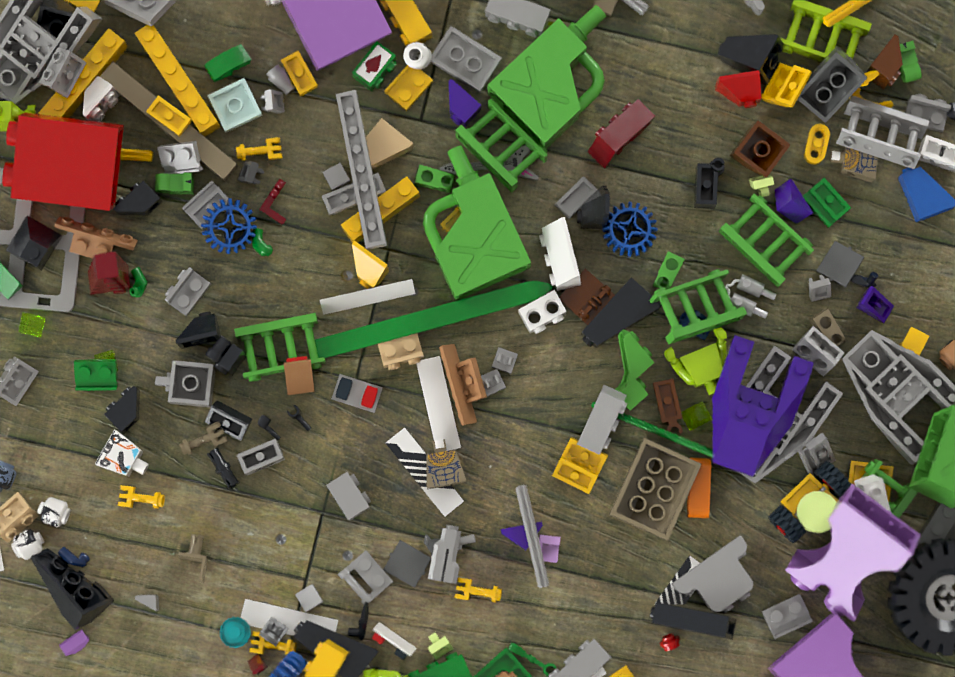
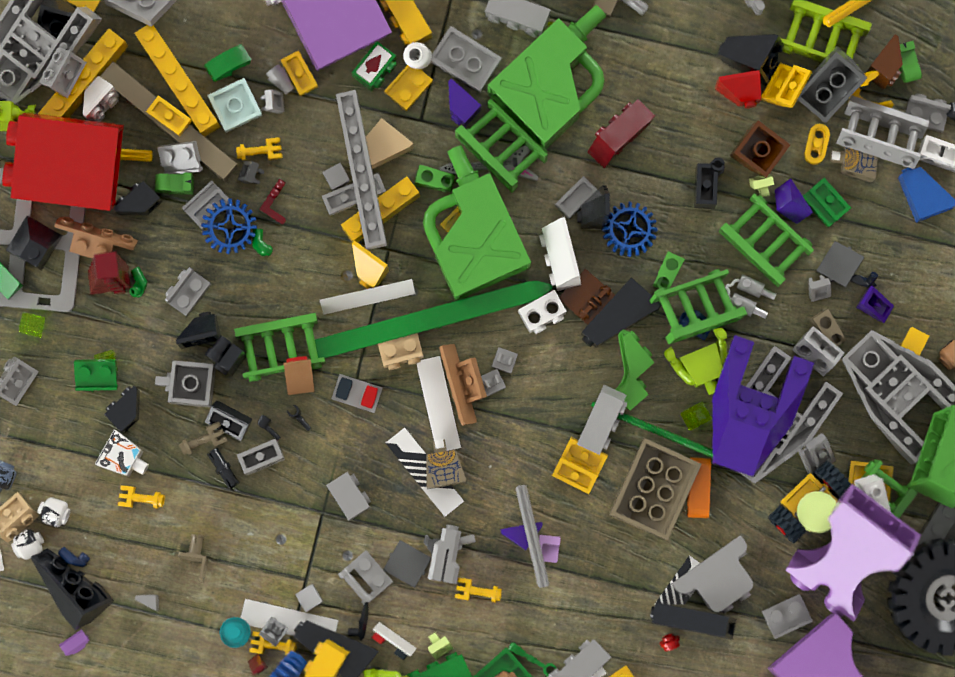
reddish brown plate [653,378,683,435] -> none

